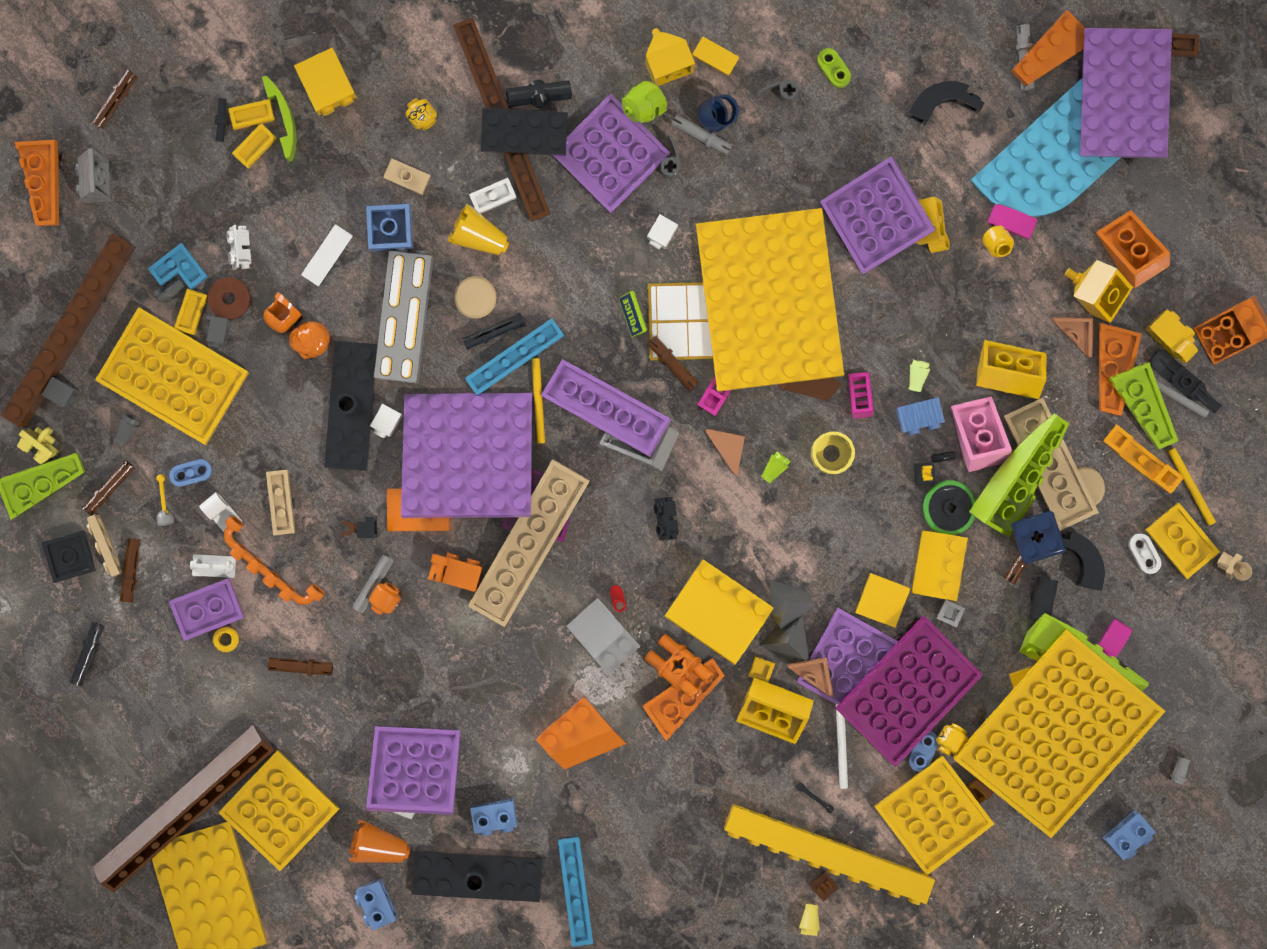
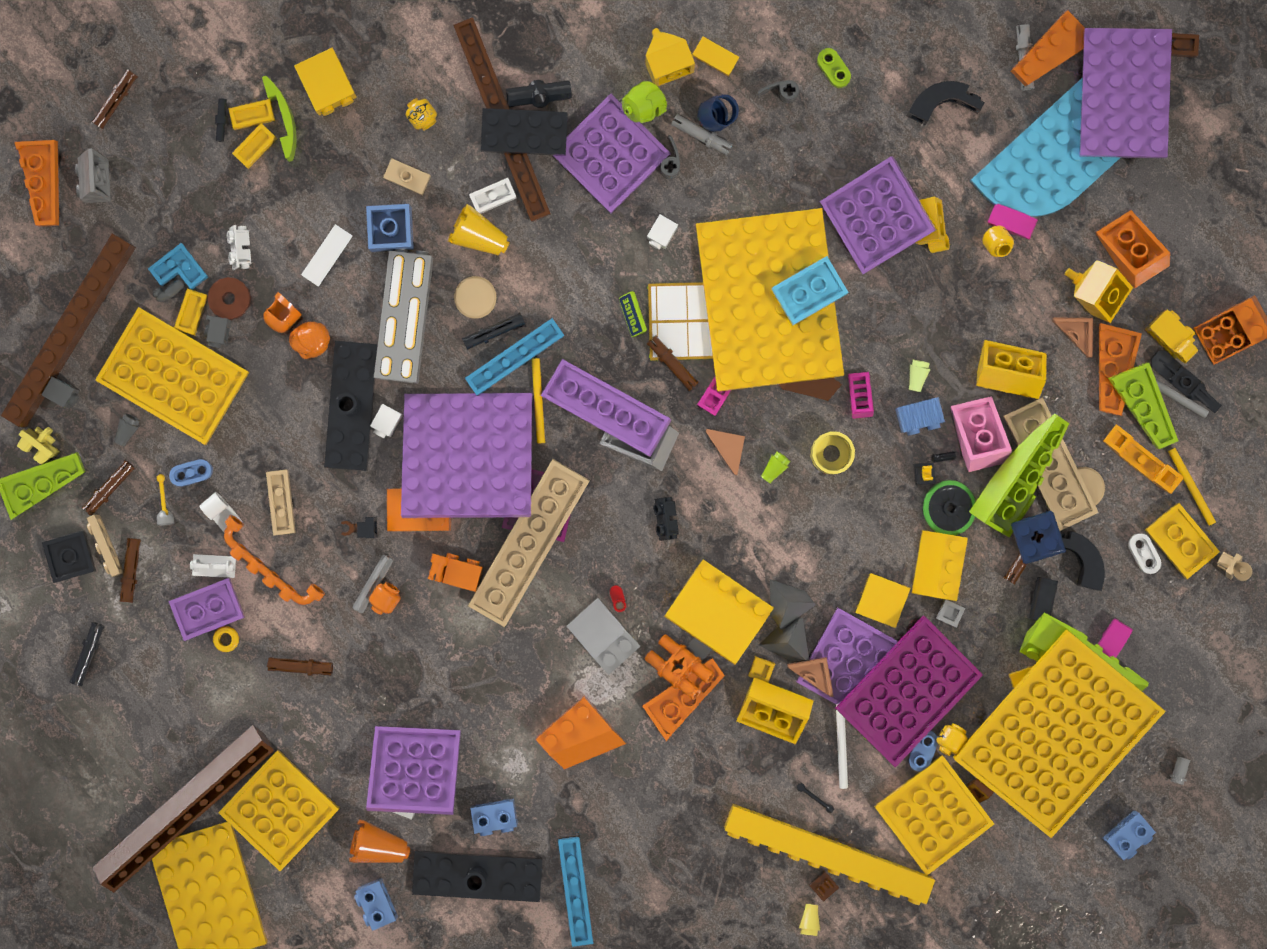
none -> medium azure plate [771,256,849,326]

